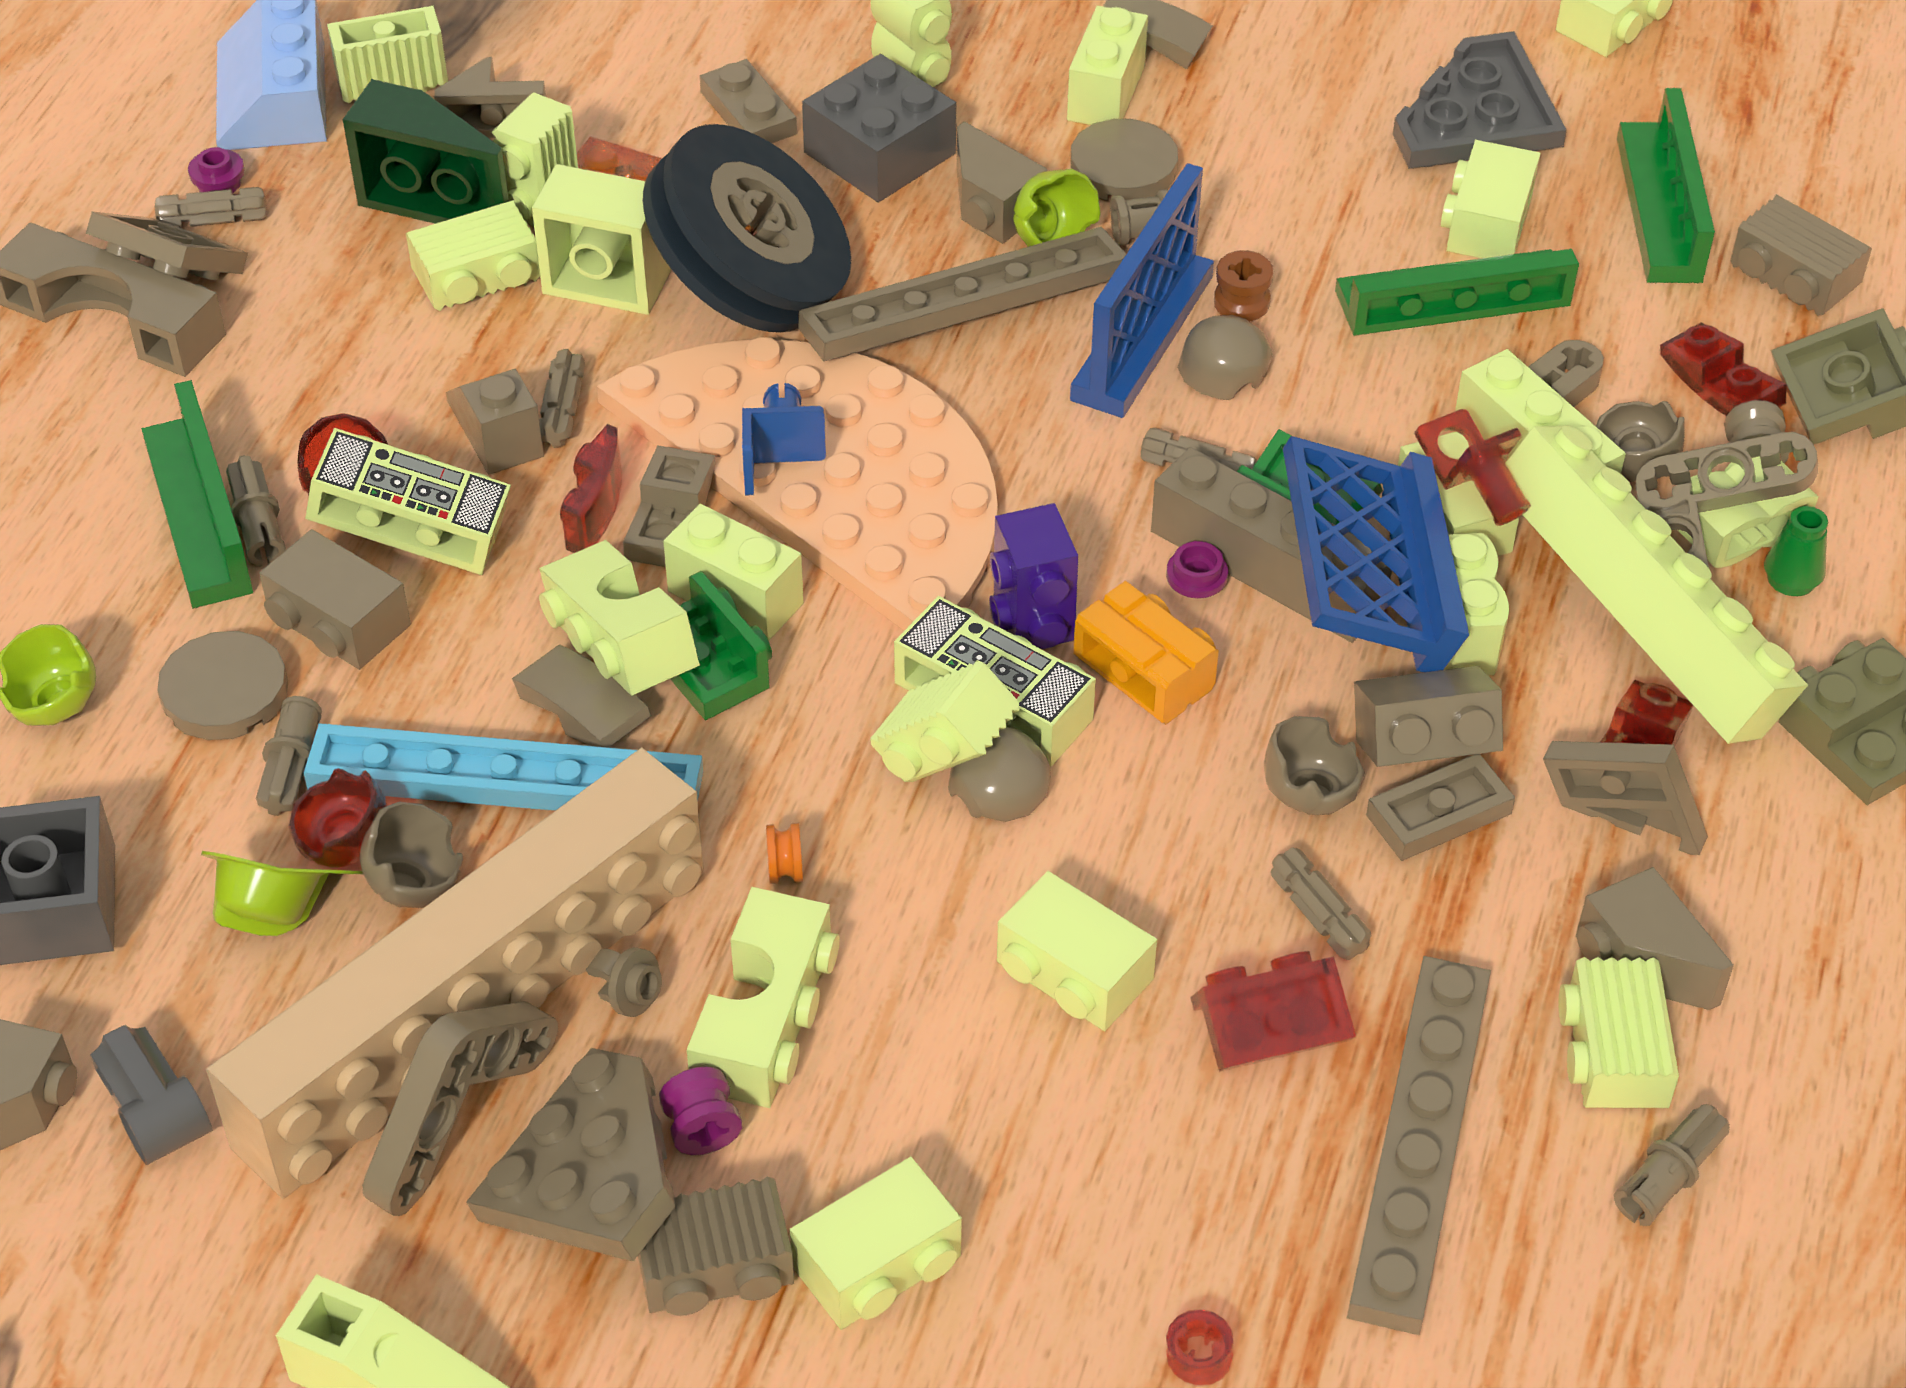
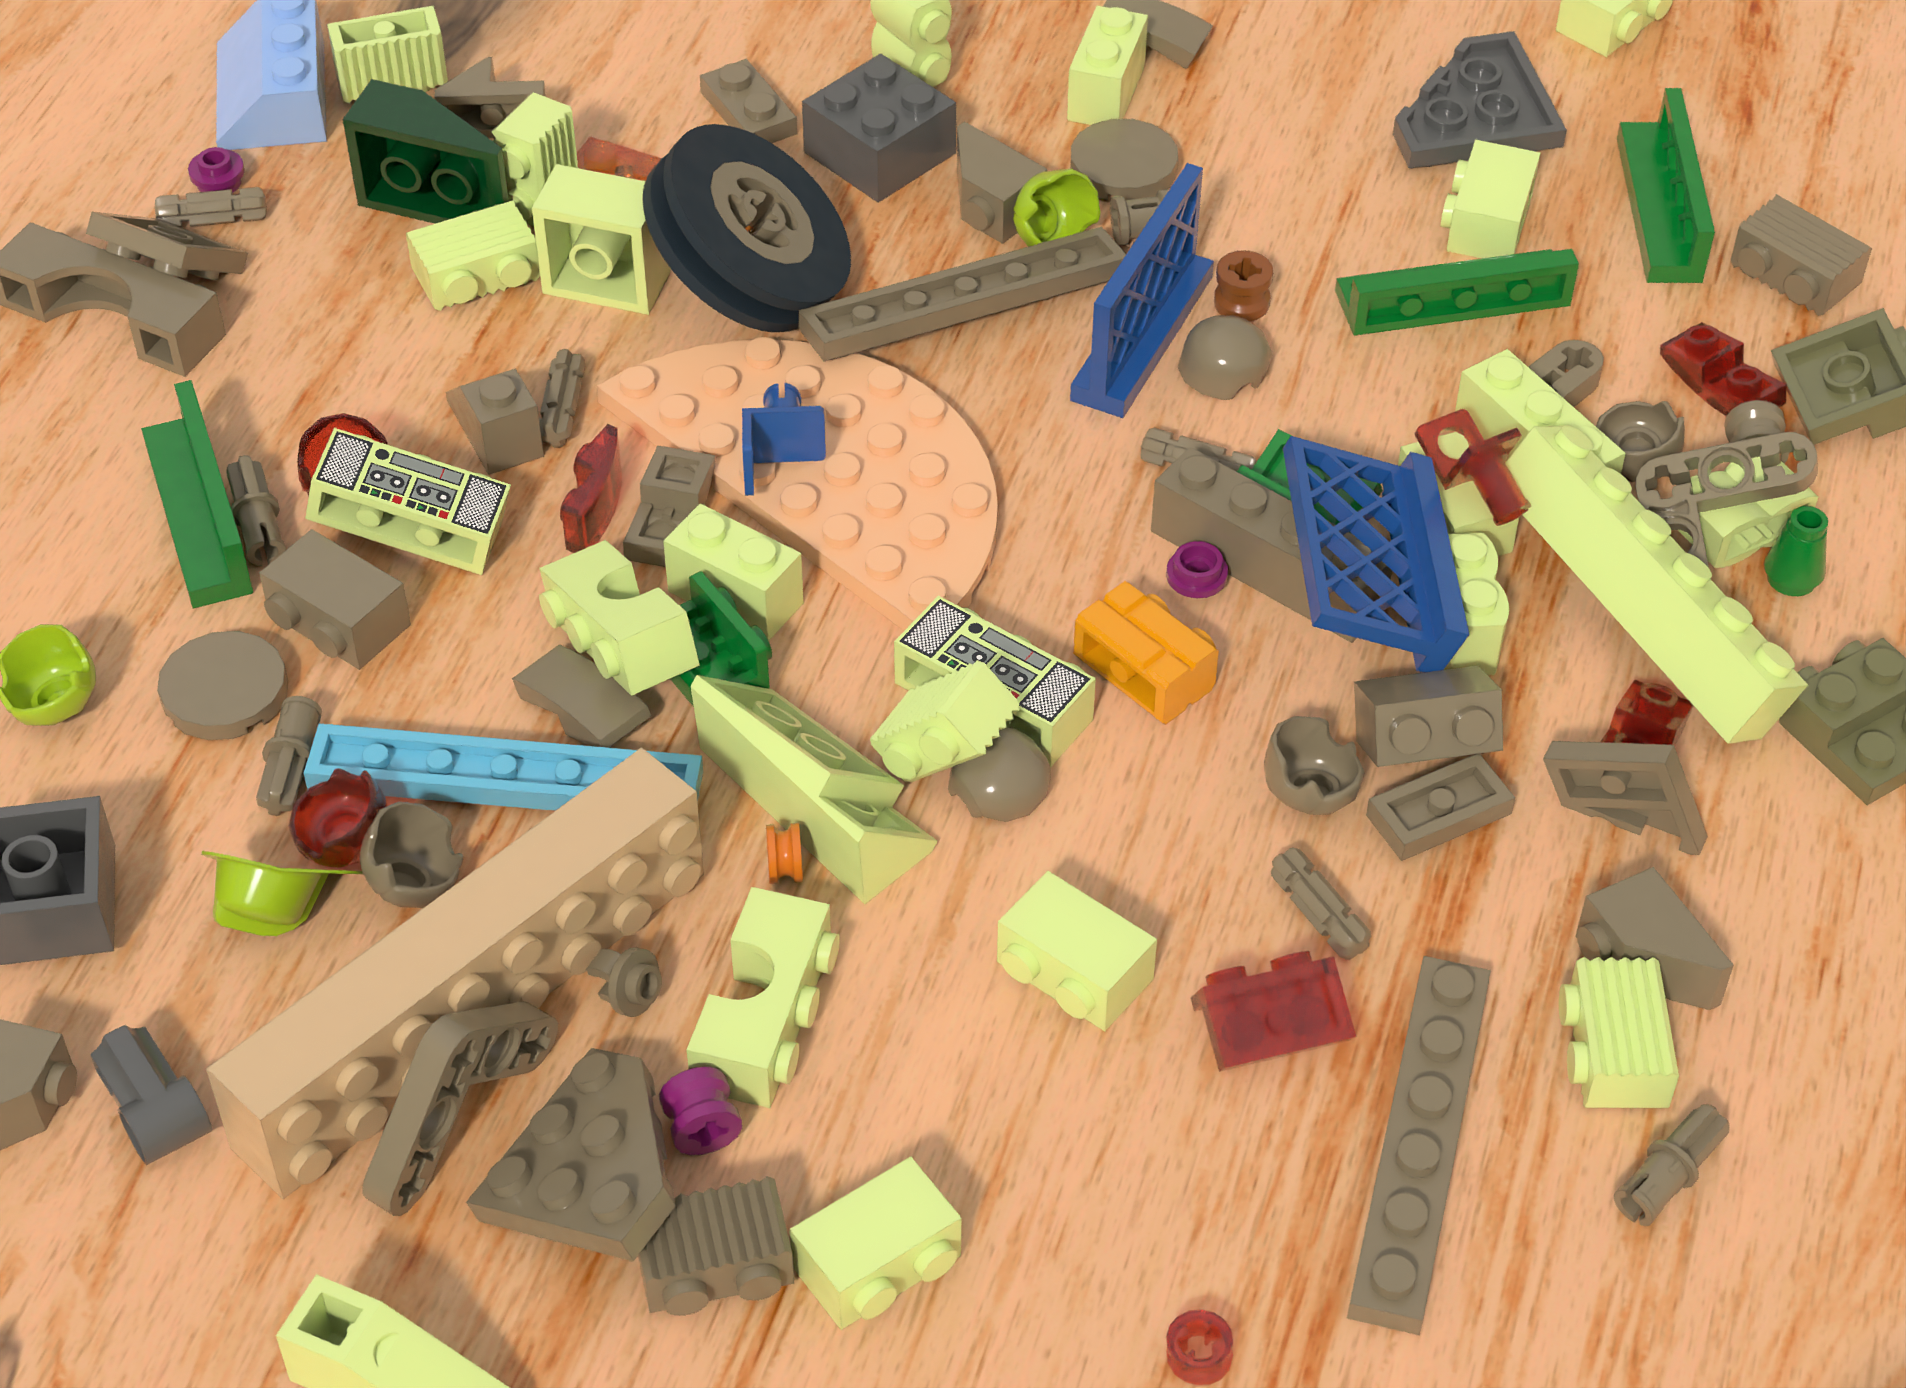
dark purple brick [989,503,1078,649] -> none
none -> yellowish green slope [691,675,938,904]

